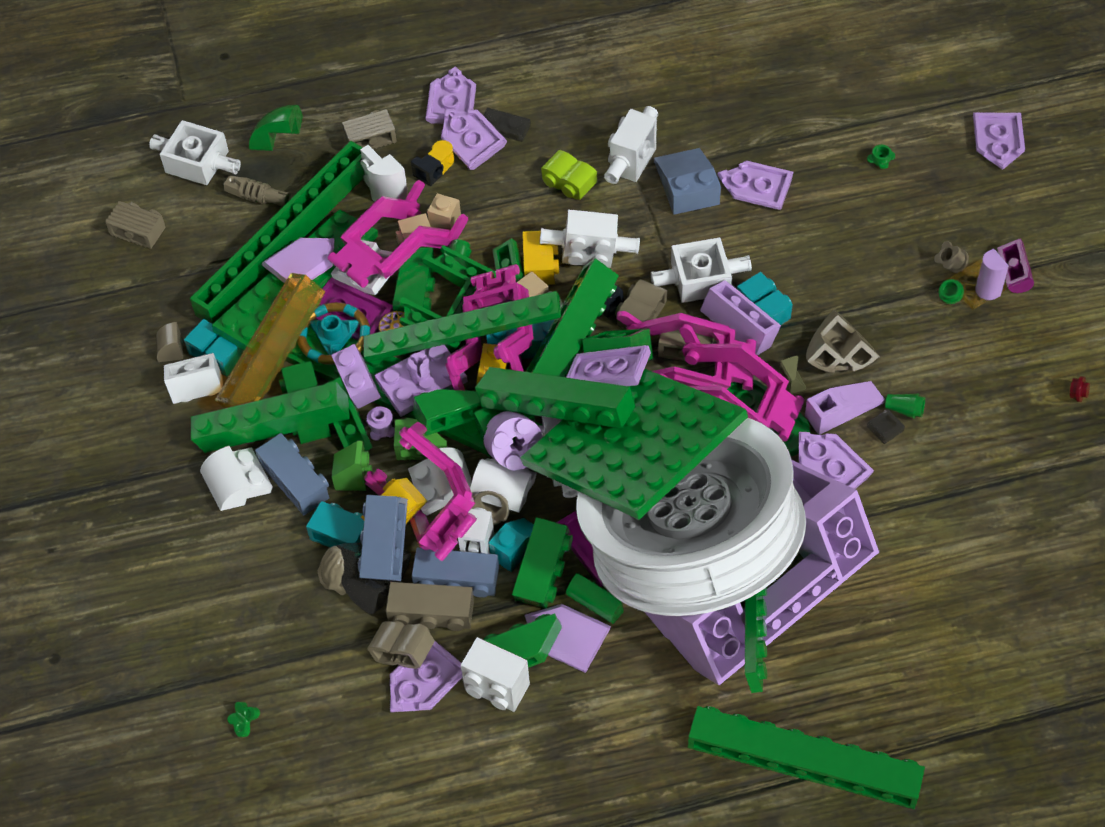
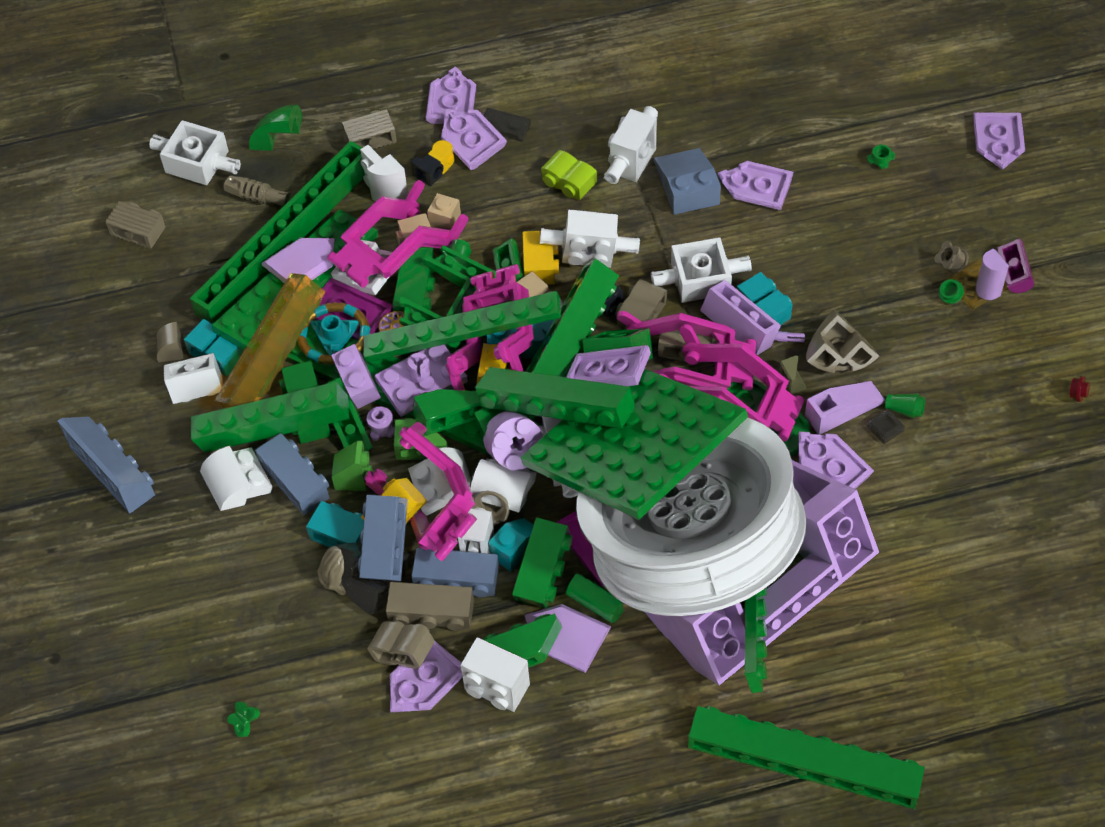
none -> sand blue slope [57,417,155,514]
none -> lavender pin [774,331,805,342]

